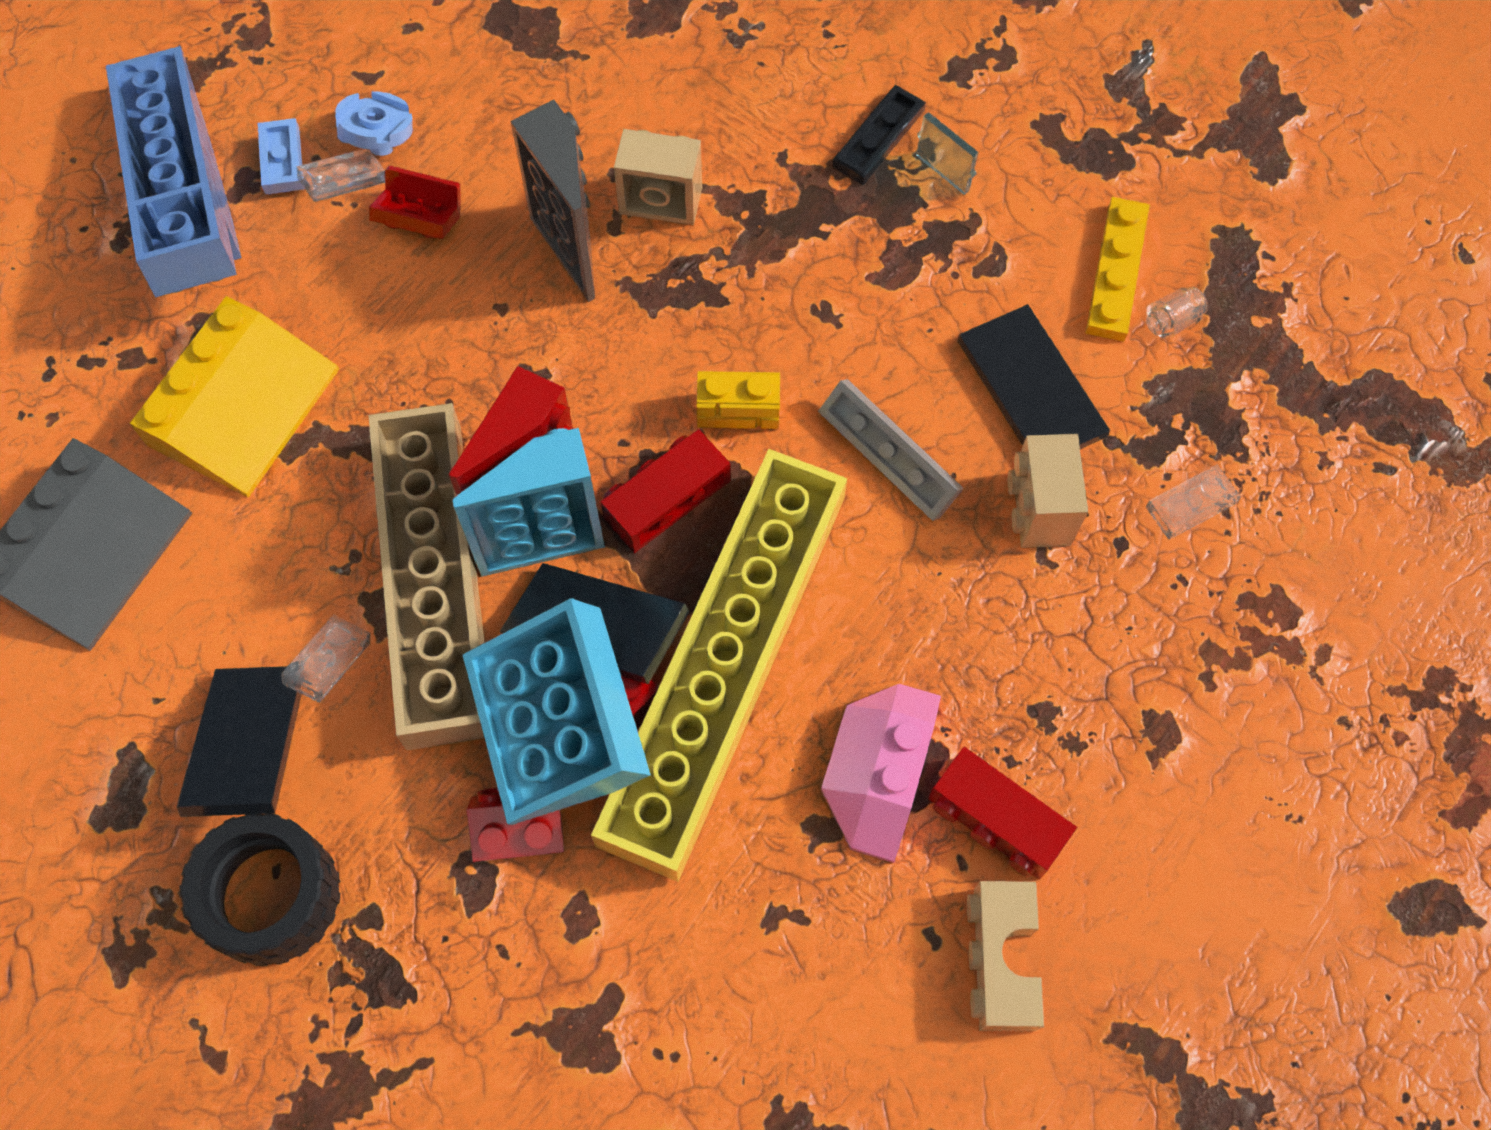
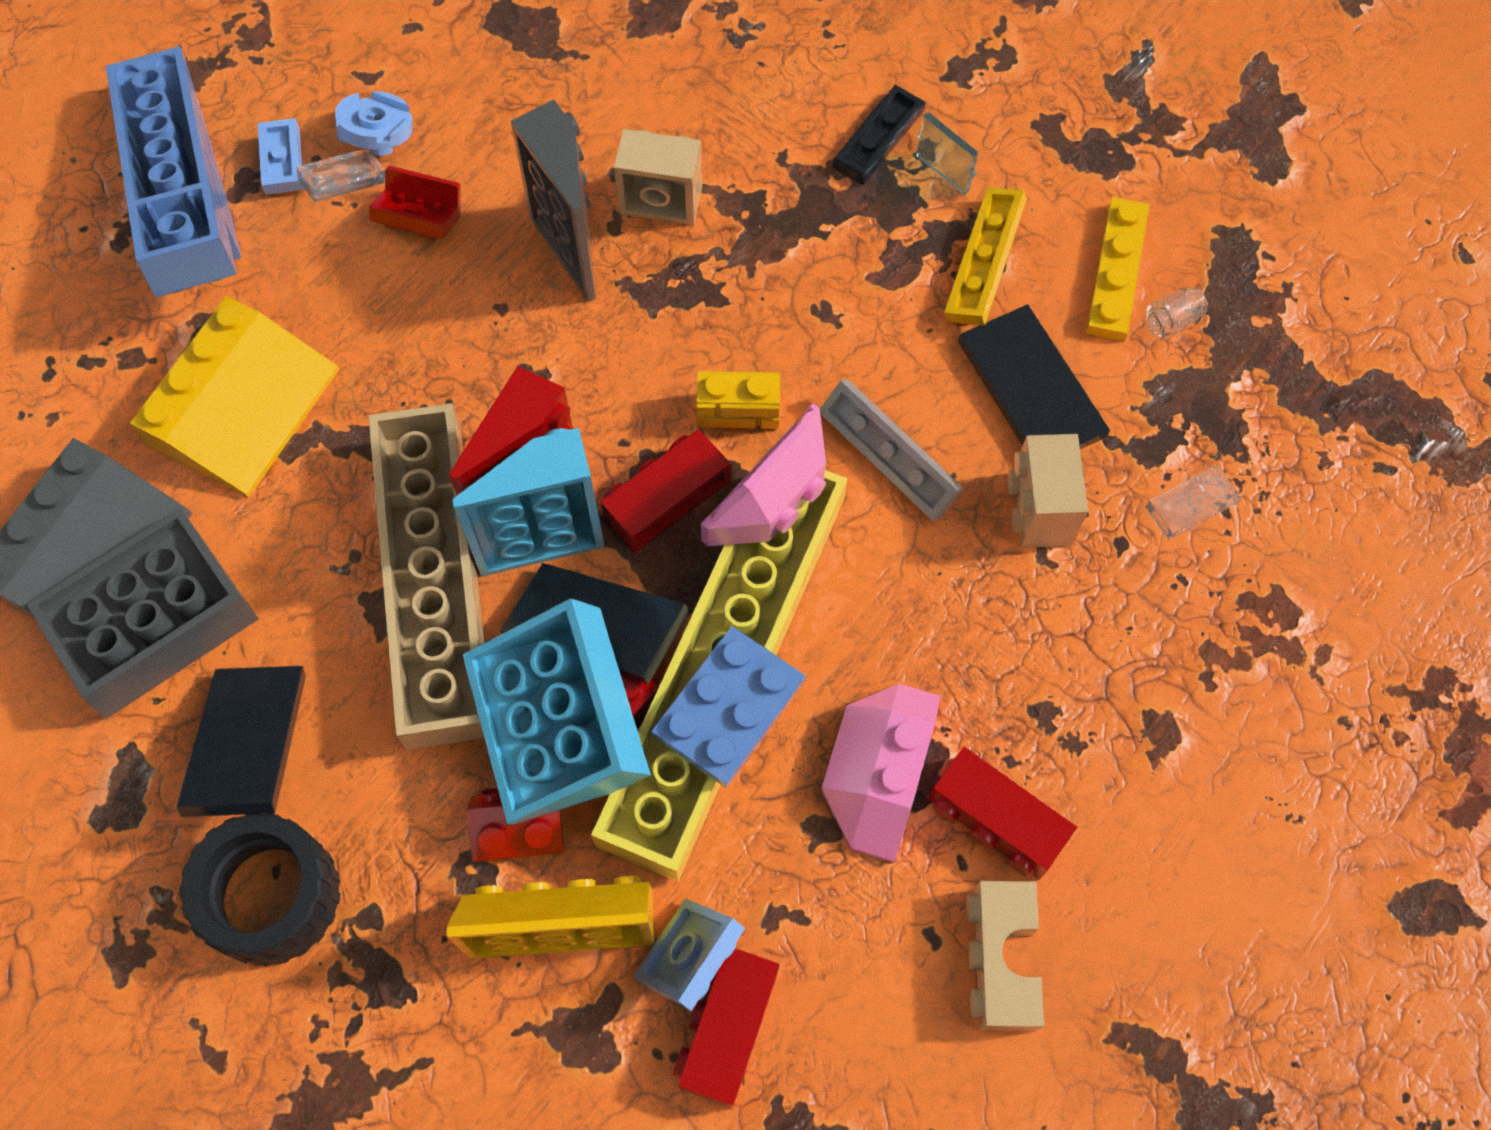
clear plate [281,614,370,703] -> none
none -> dark grey slope [27,507,259,719]
none -> yellow slope [447,876,655,959]
none -> plate [633,898,745,1011]
none -> medium blue plate [651,626,806,788]
none -> red brick [673,948,780,1109]
none -> bright pink wedge [701,403,826,546]
none -> yellow plate [944,188,1026,326]

